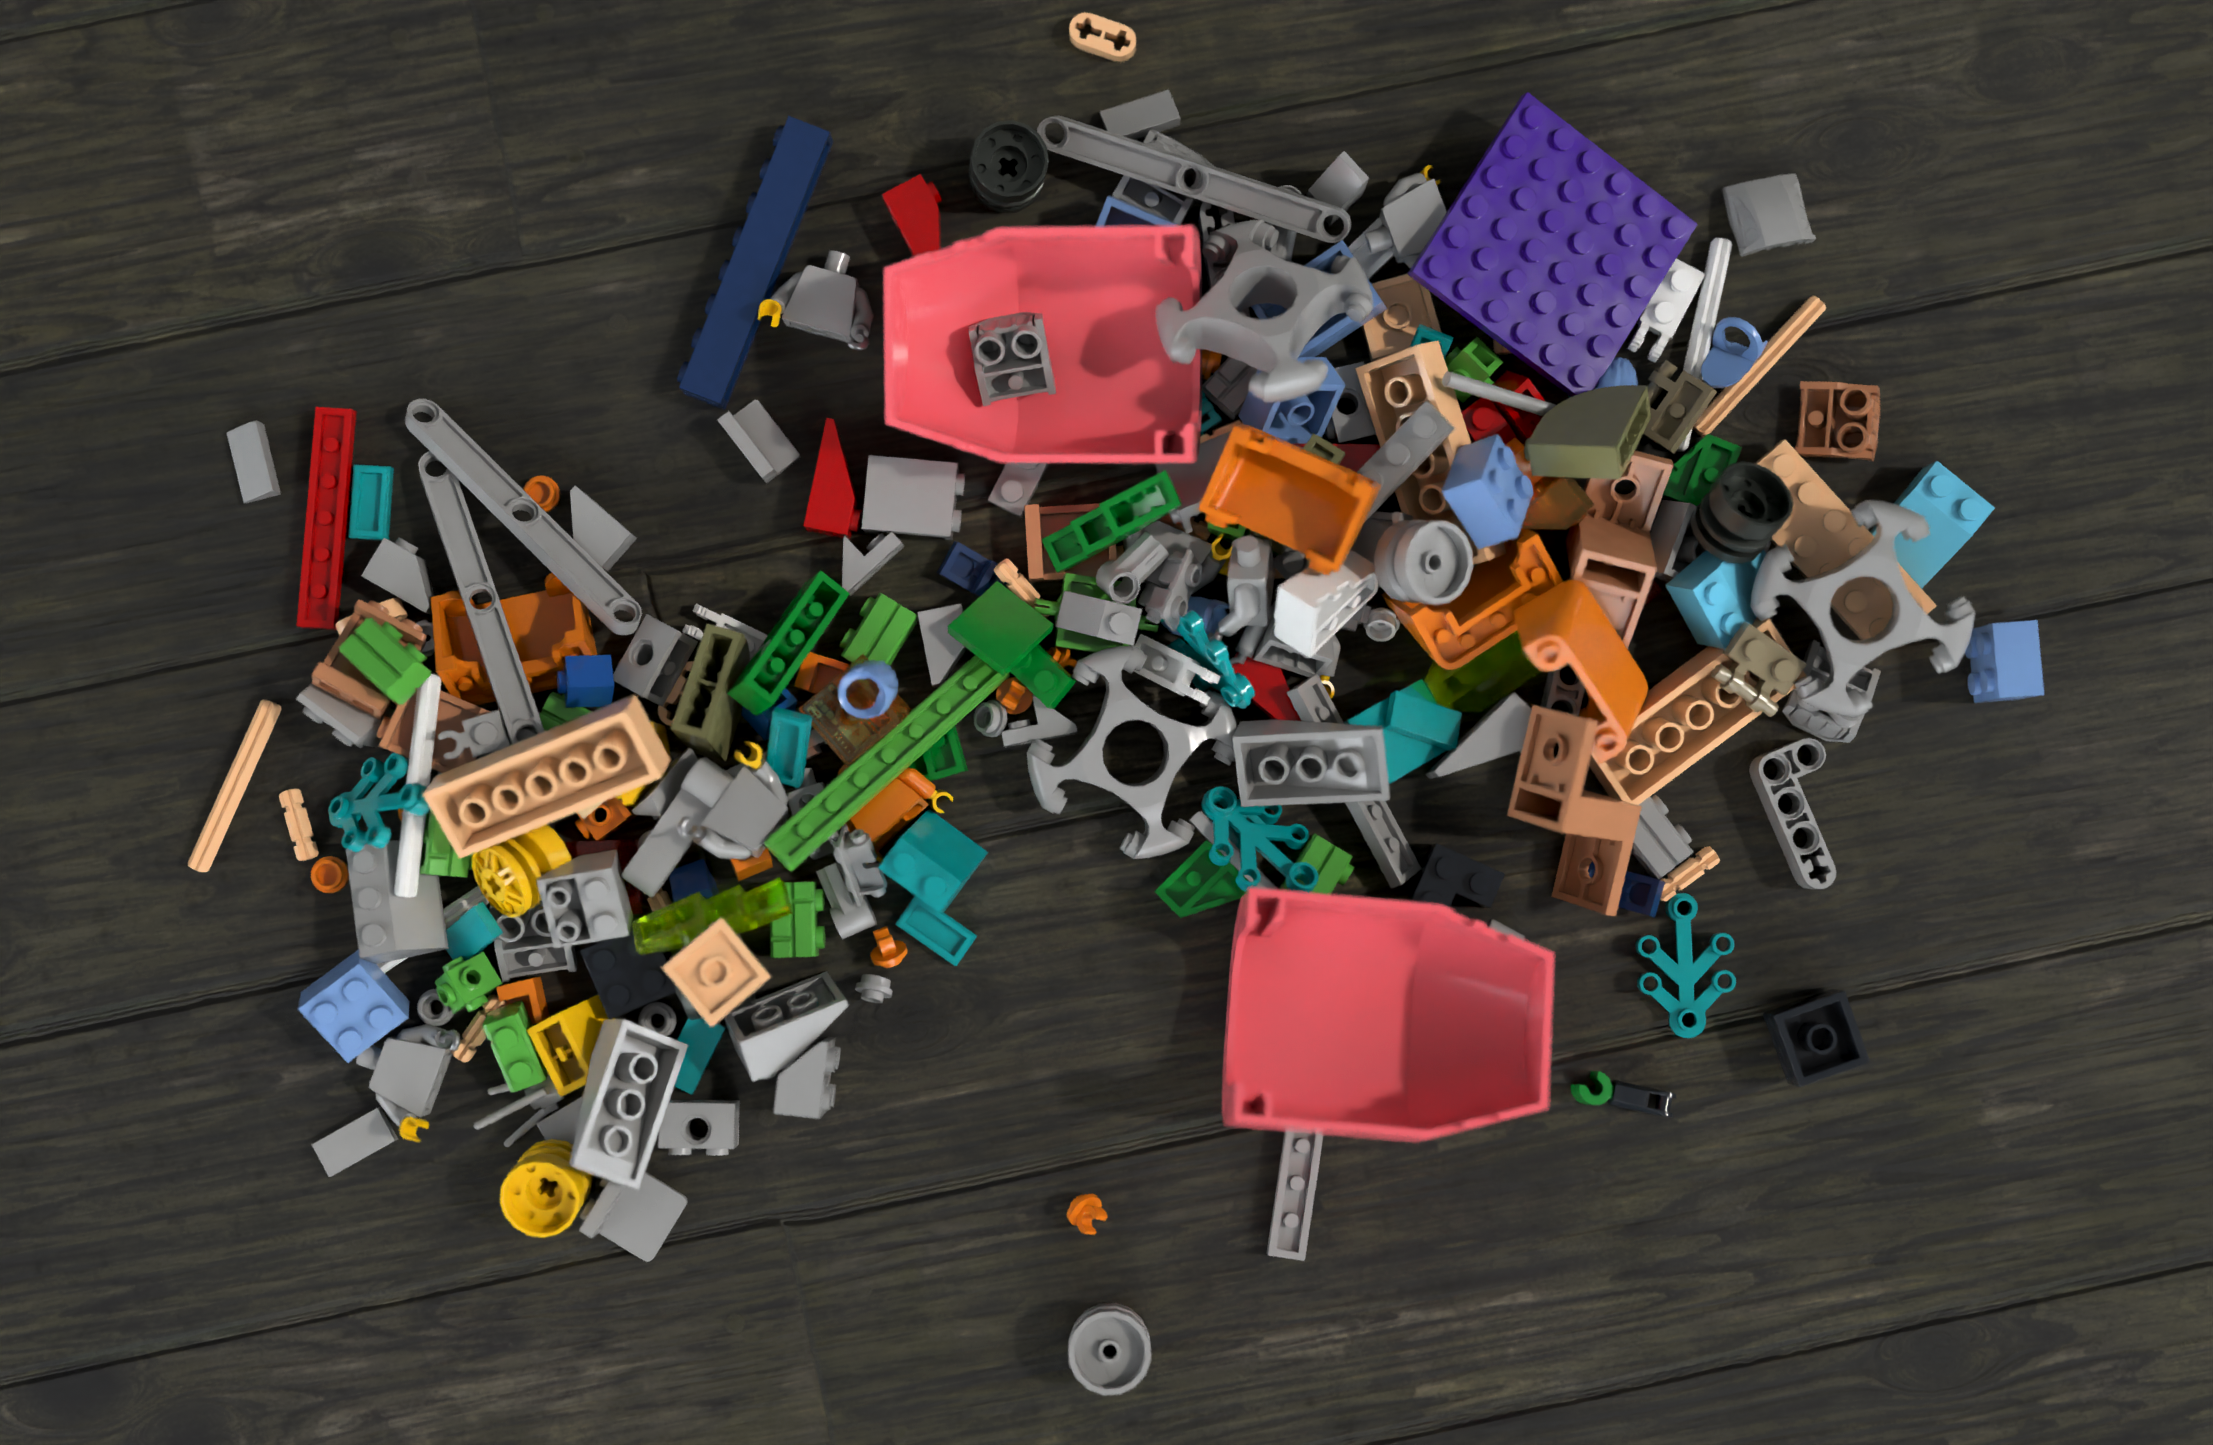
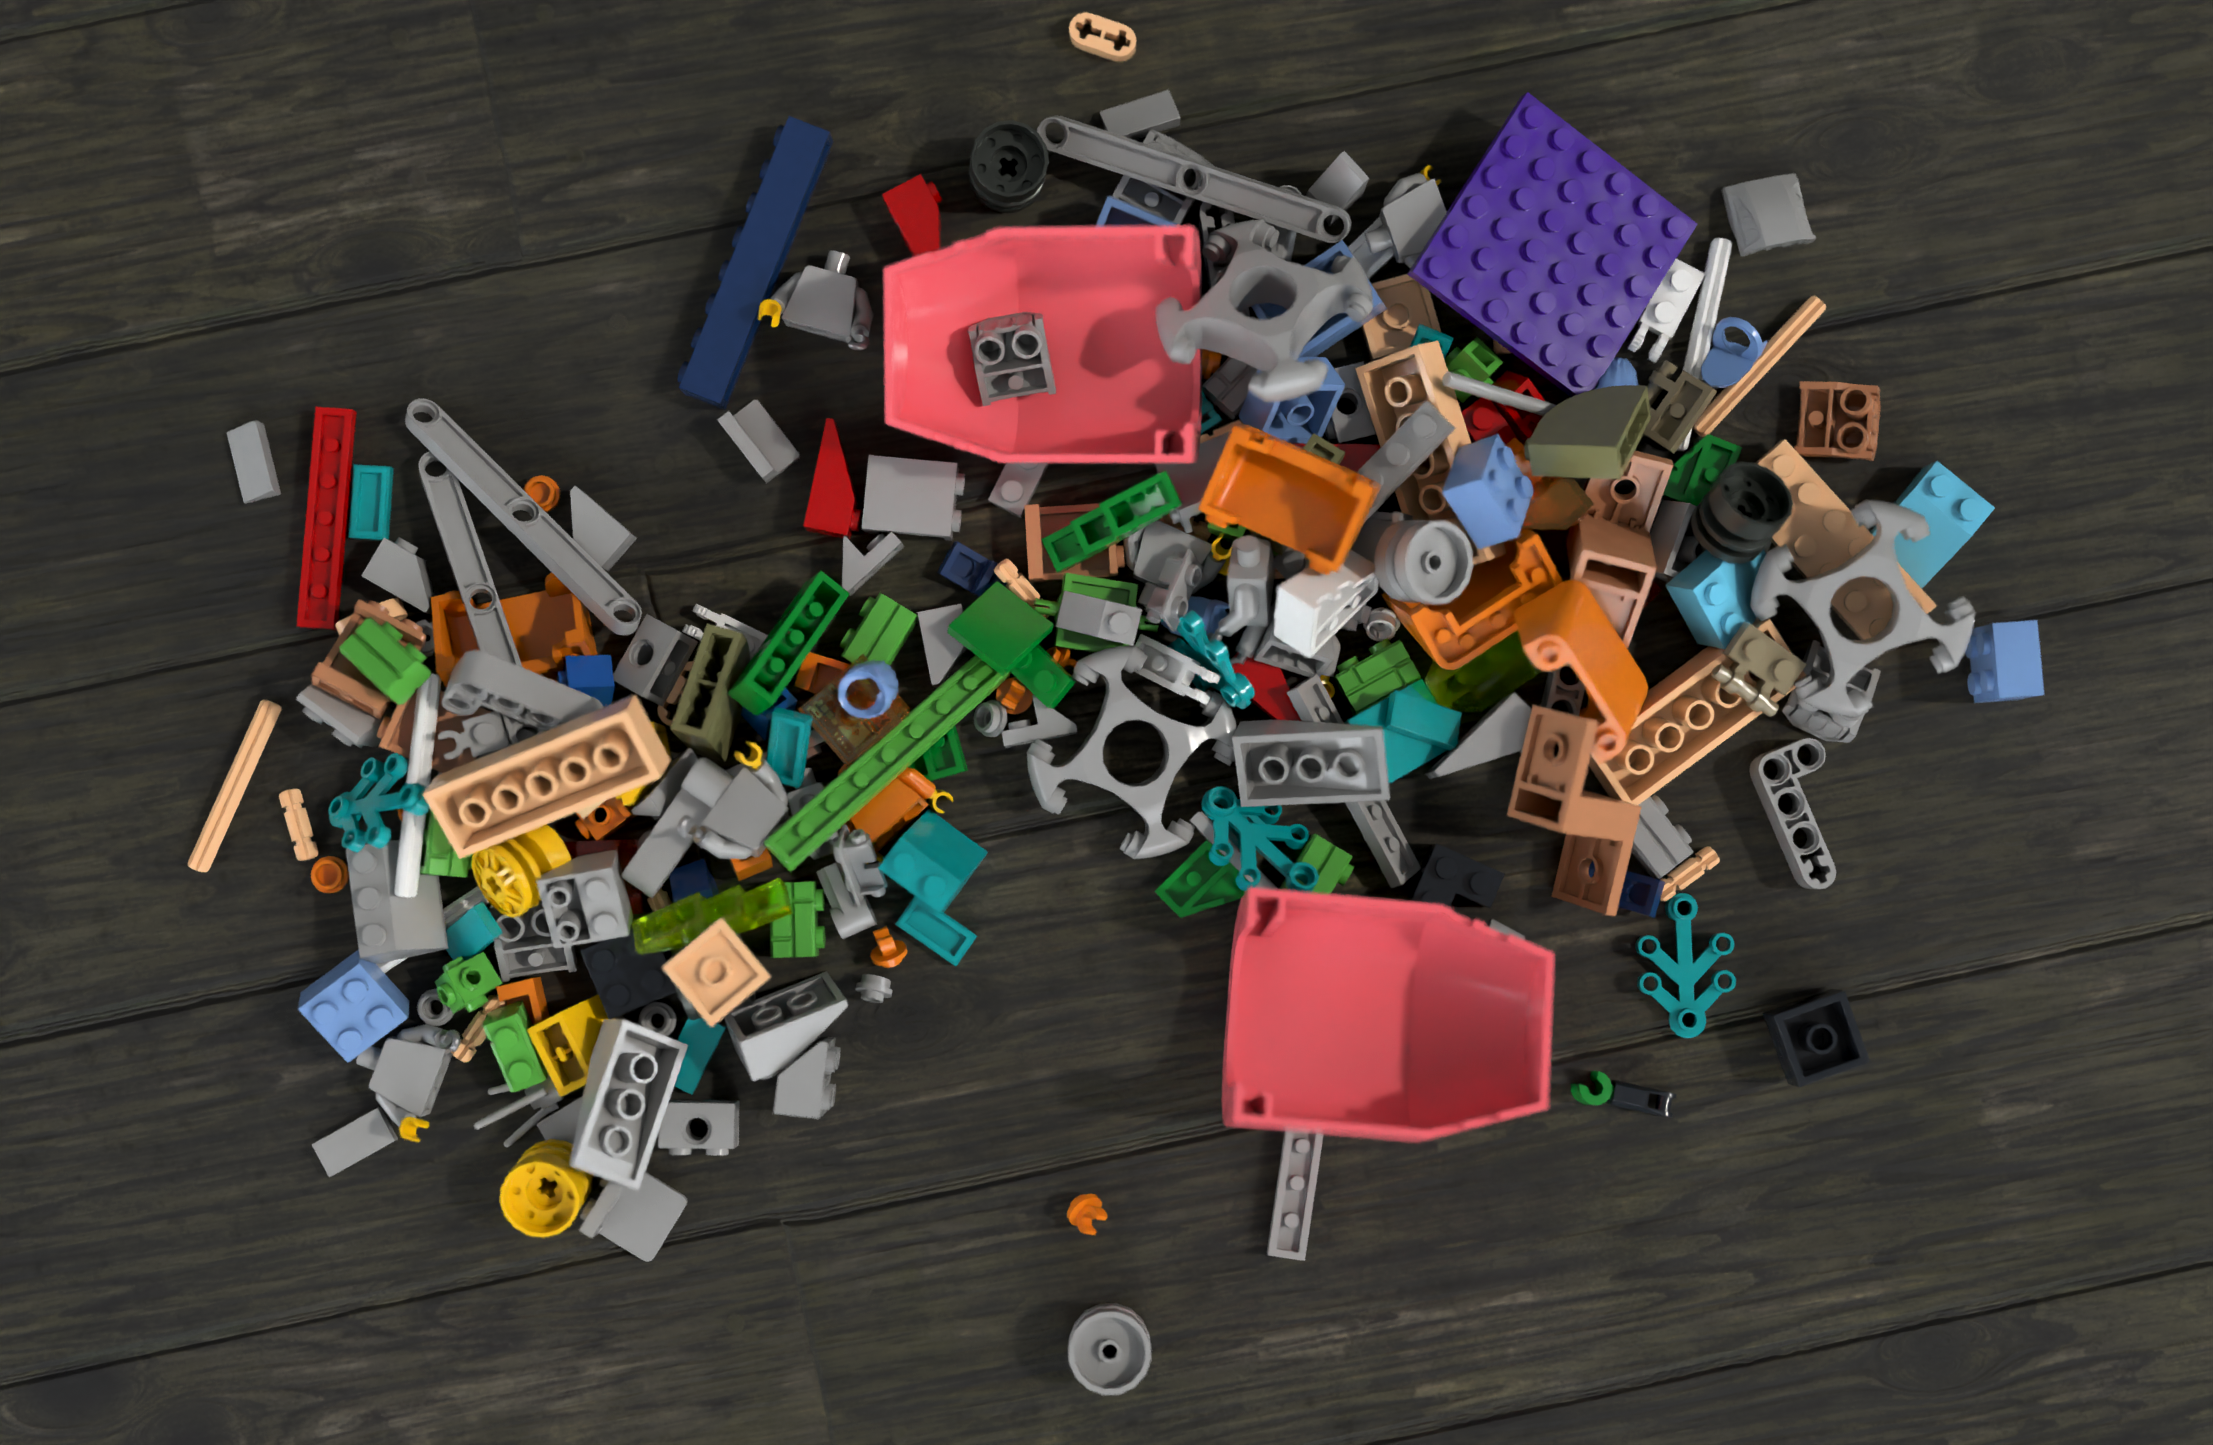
light grey piece [1096,531,1170,604] -> none
none -> light grey beam [442,650,603,731]
none -> bright green brick [1333,638,1421,716]

